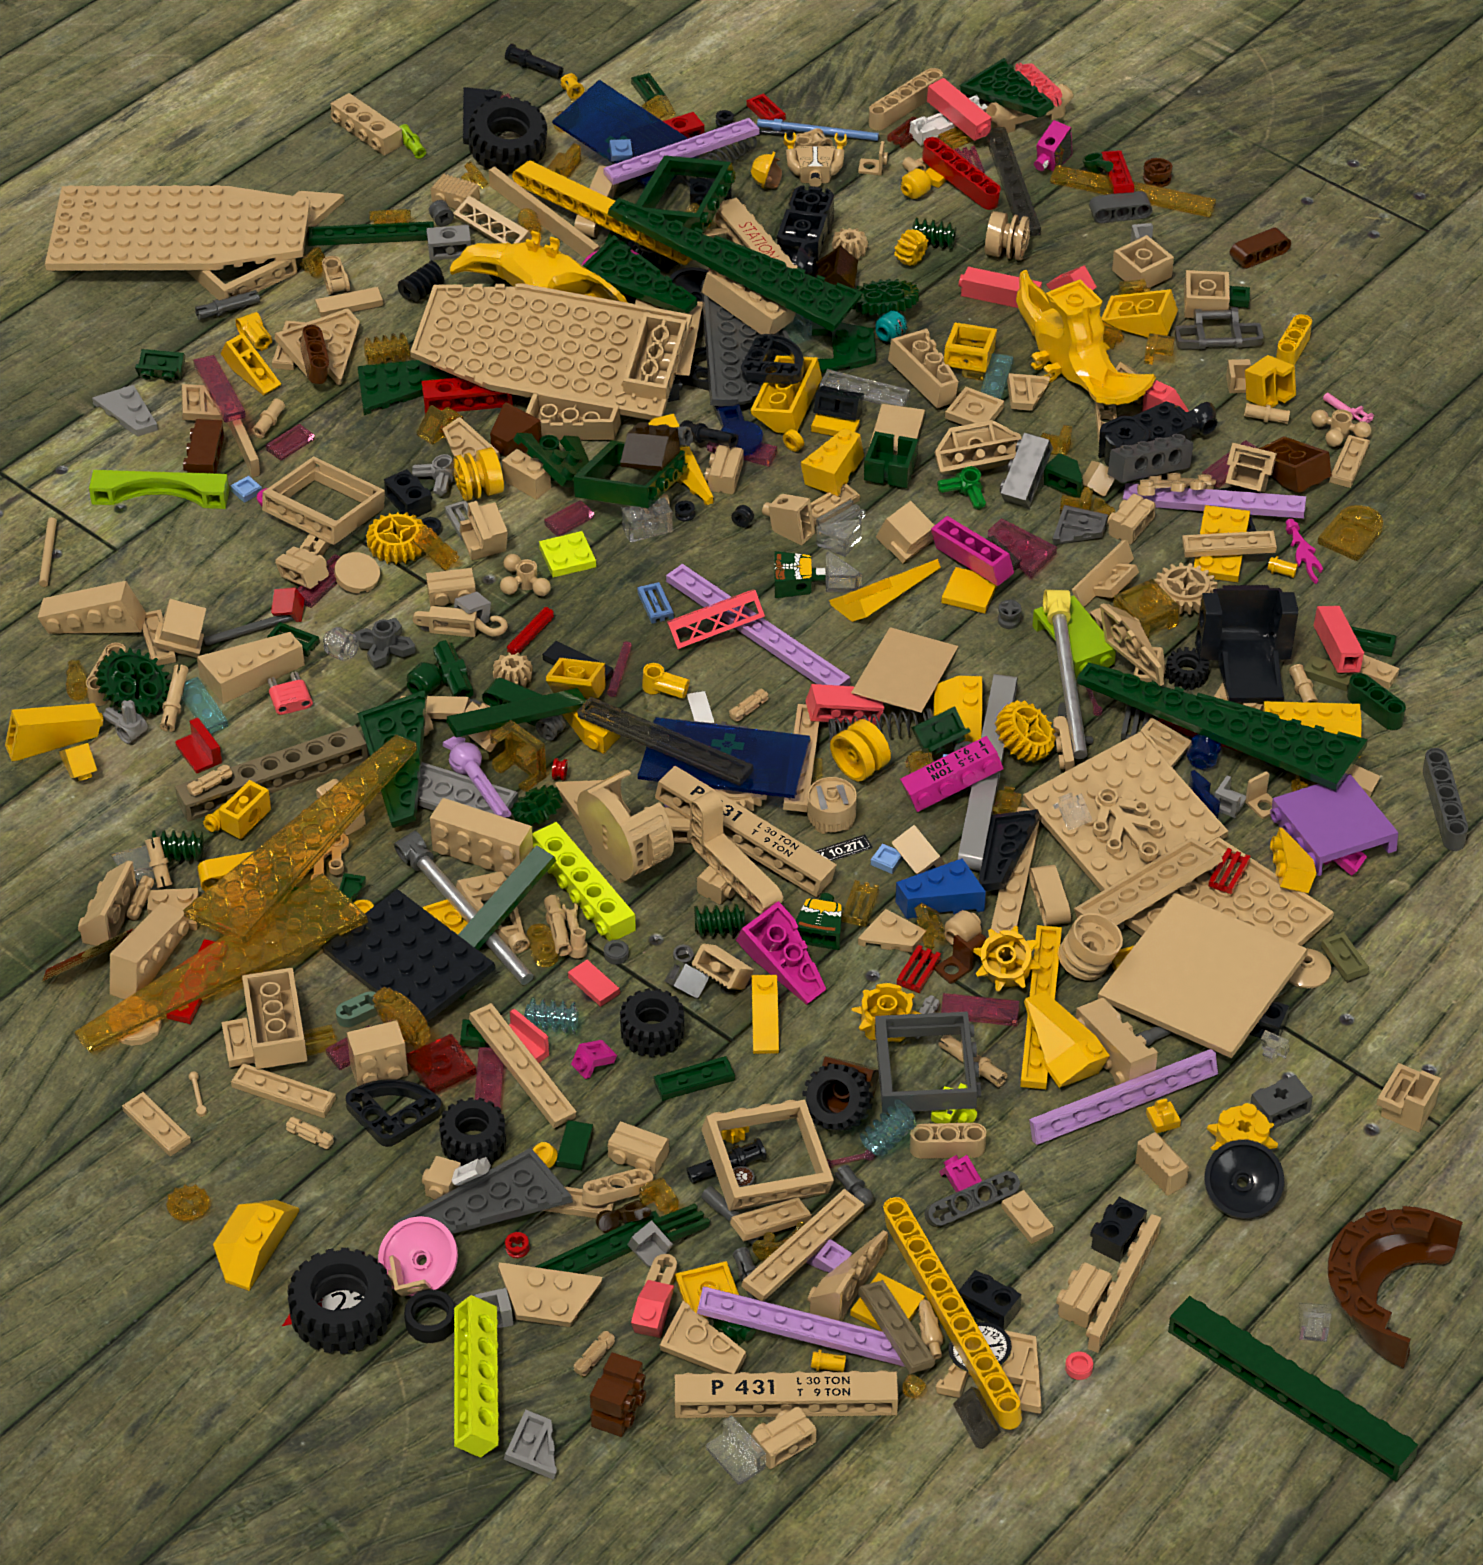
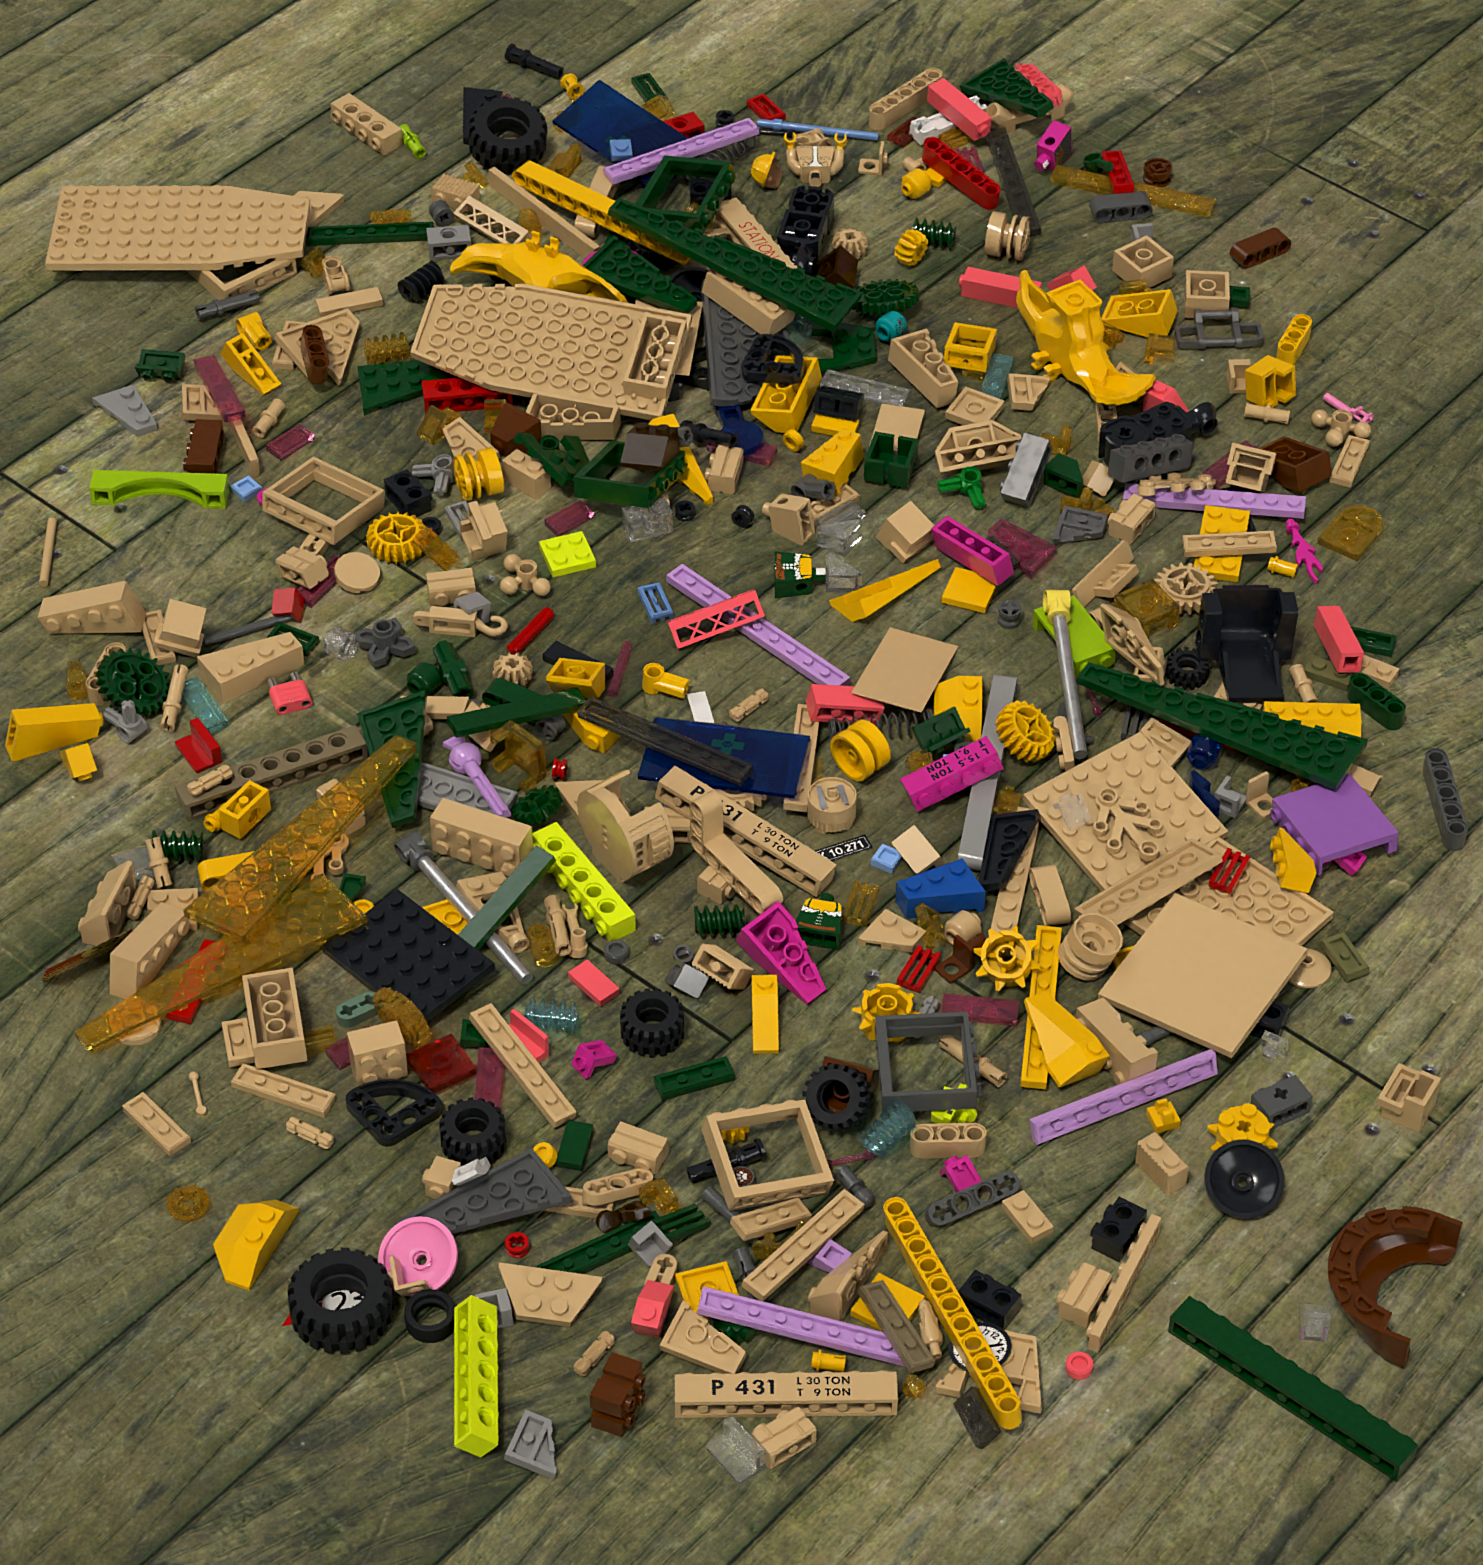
none -> clear yellow panel [484,399,506,434]
none -> dark grey piece [791,474,836,500]

